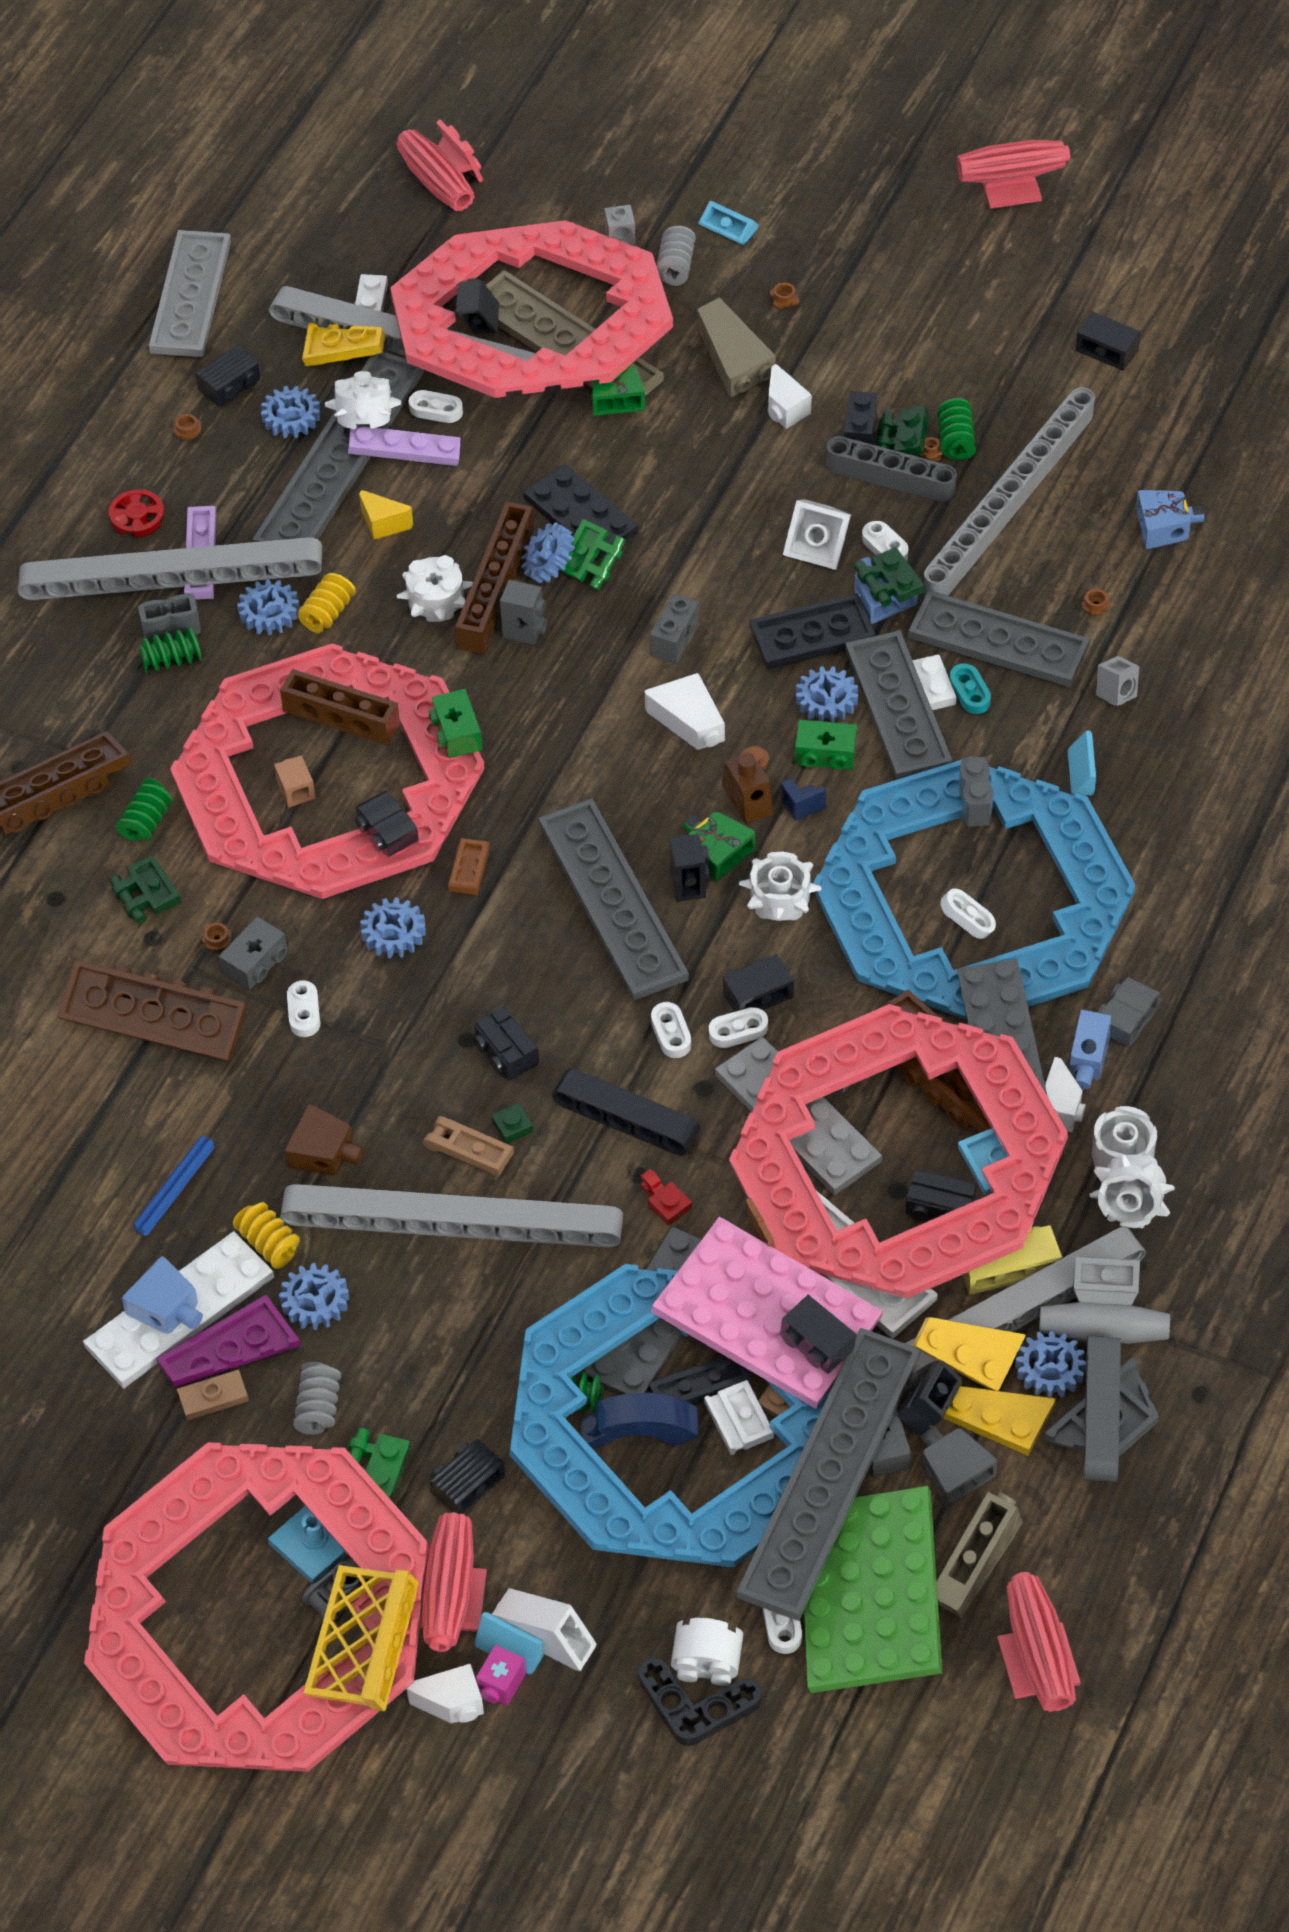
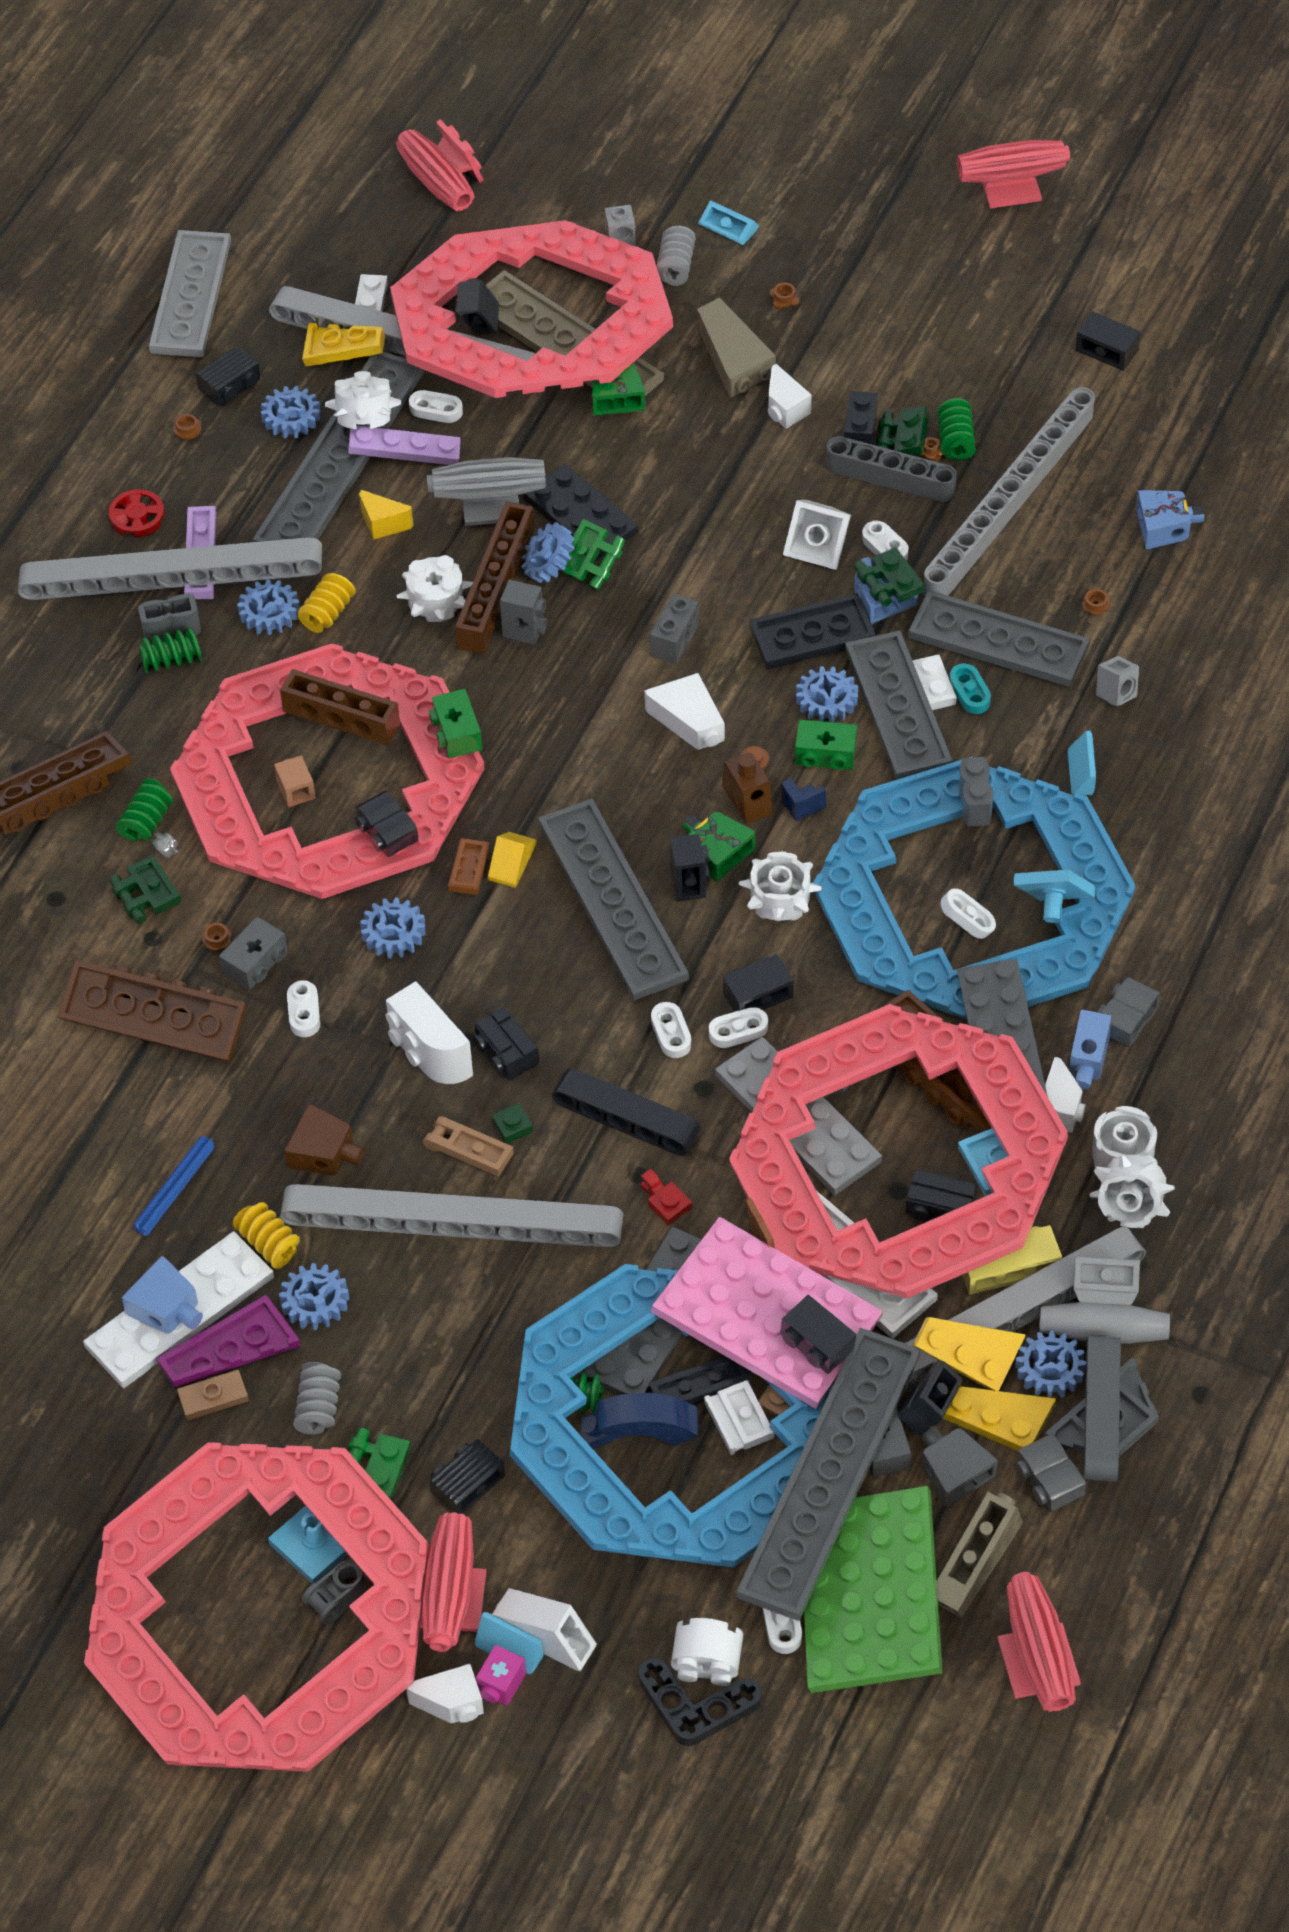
yellow fence [303,1565,419,1711] -> none
none -> clear plate [152,832,179,859]
none -> white brick [385,981,473,1084]
none -> light grey plate [427,457,546,526]
none -> yellow slope [488,832,537,888]
none -> medium azure tile [1014,870,1095,923]
none -> dark grey brick [1015,1433,1086,1512]

